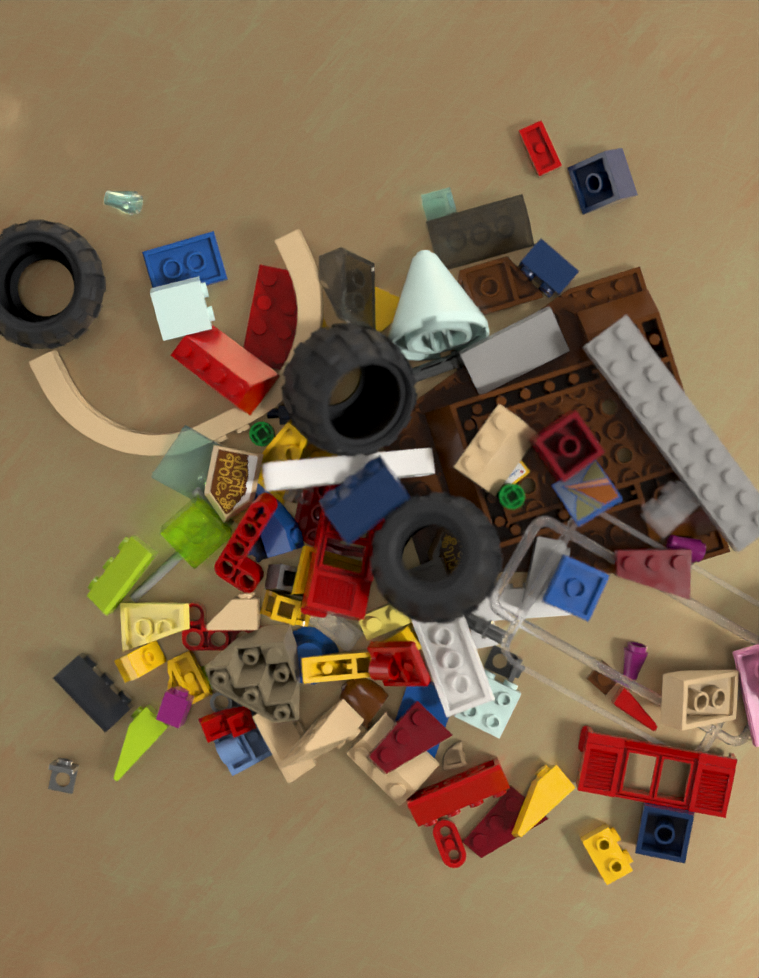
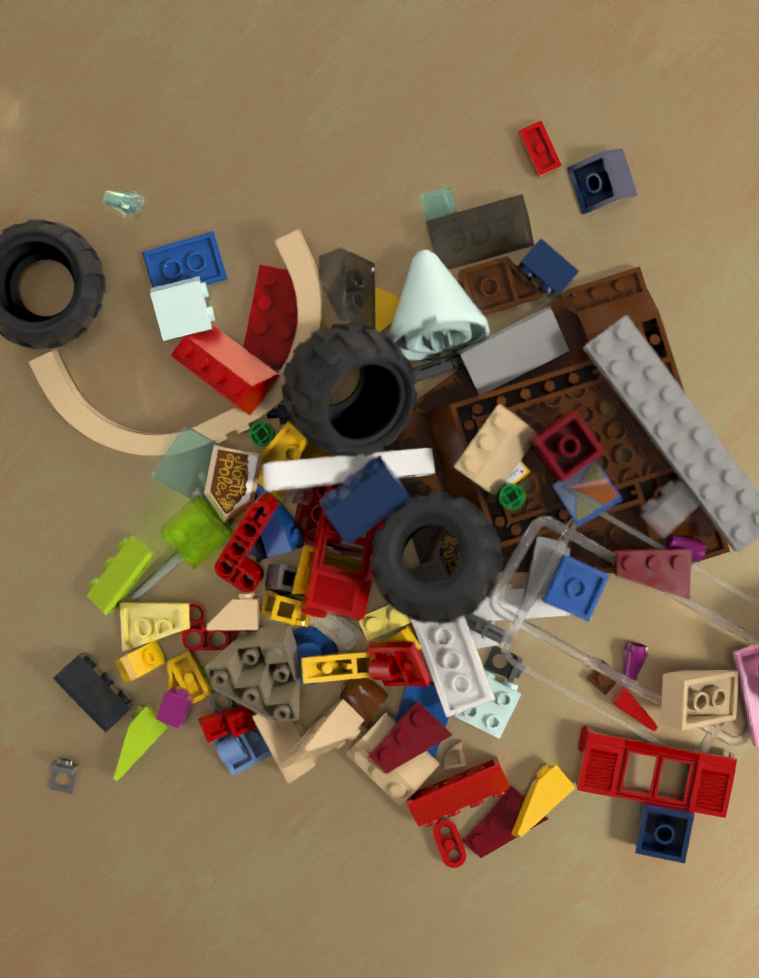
yellow brick [580,823,633,885] -> none

